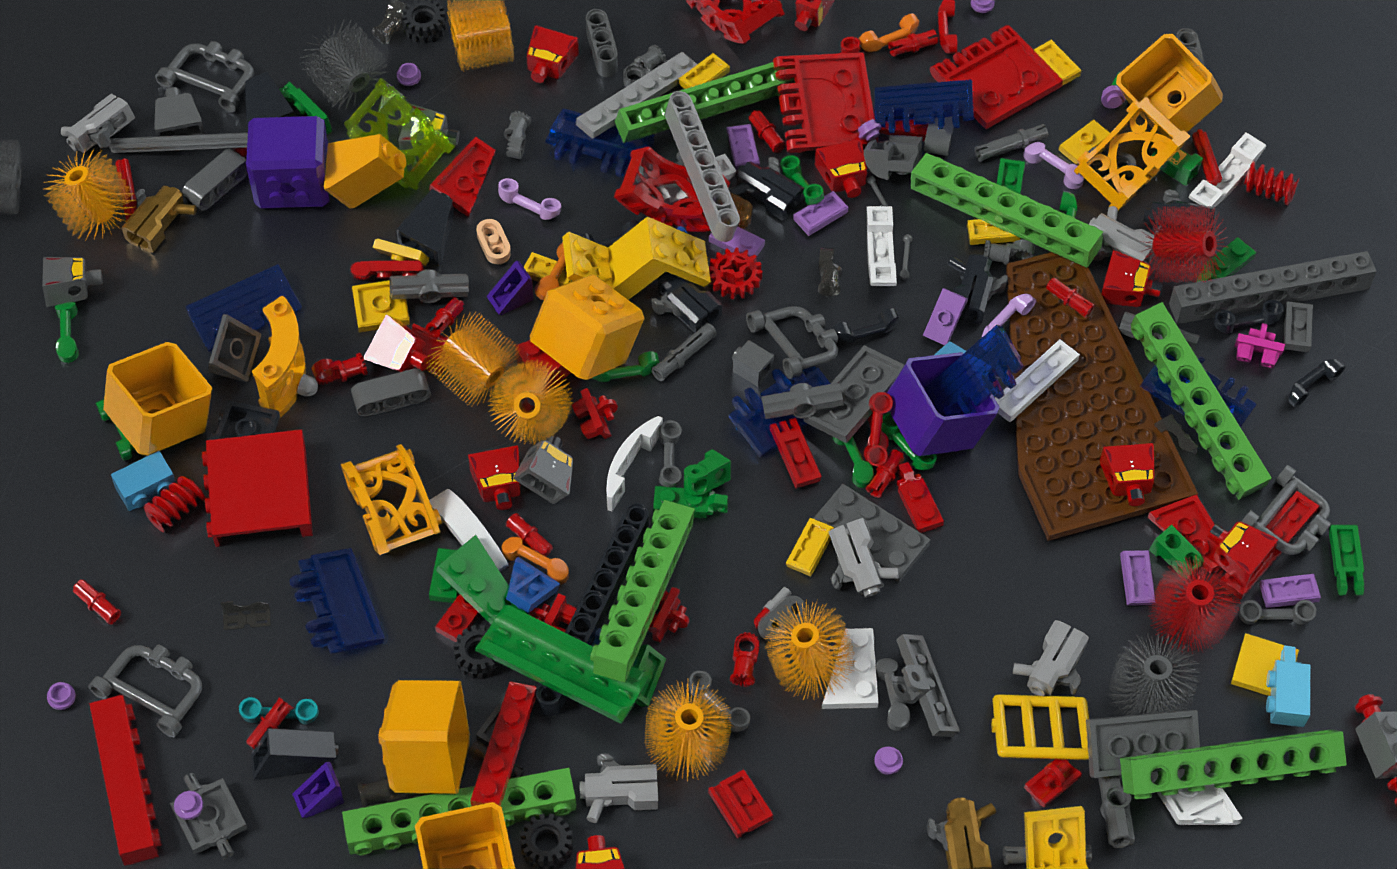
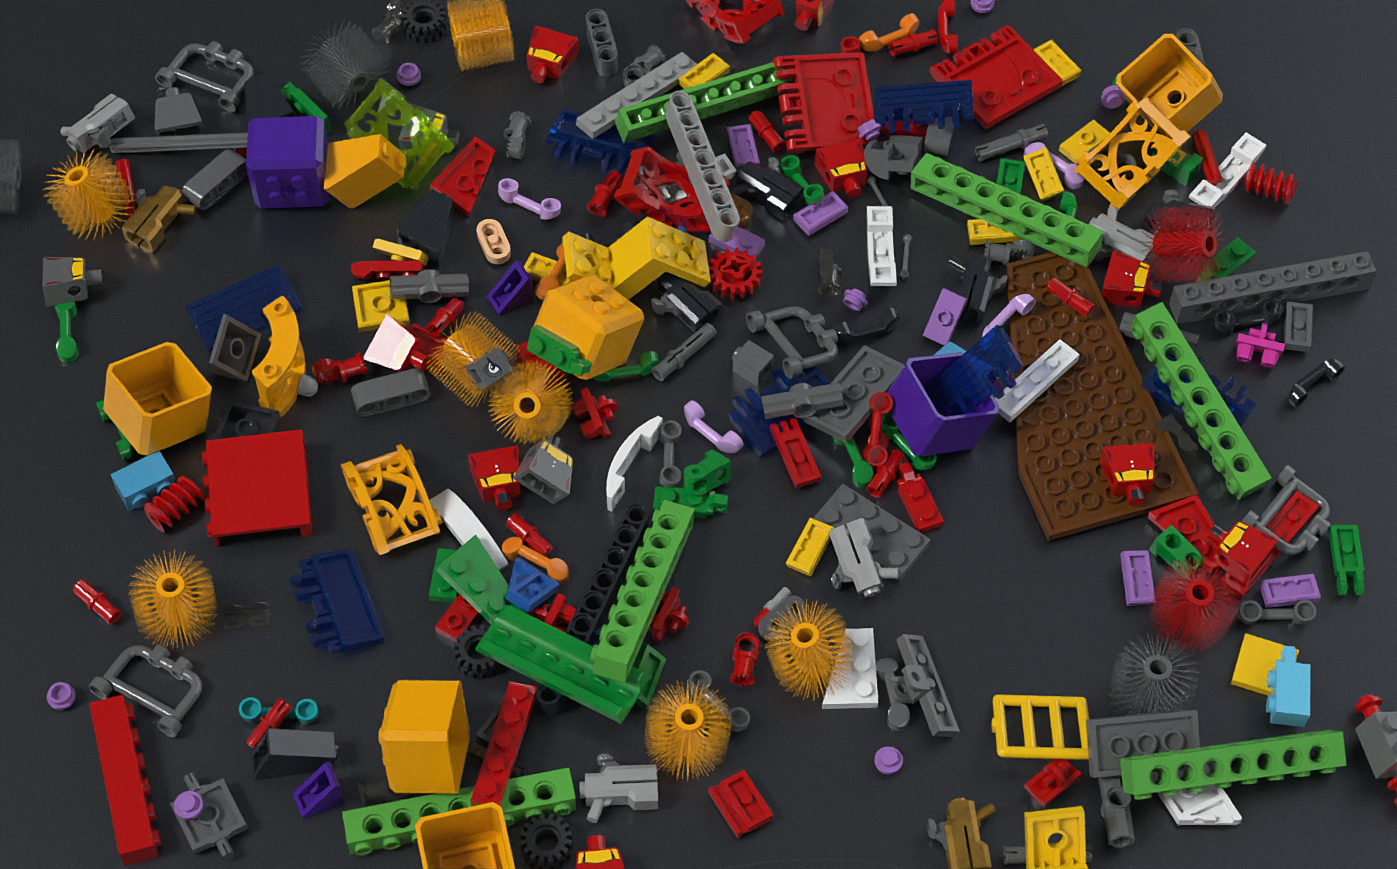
light grey piece [1013,620,1089,696] -> none
none -> light orange piece [128,550,218,650]
none -> dark grey brick [464,347,513,389]
none -> green hinge [526,325,592,376]
none -> red connector [587,170,624,217]
none -> lavender bar [684,400,744,453]
none -> medium lavender plate [843,288,868,311]
none -> yellow plate [1023,147,1064,202]

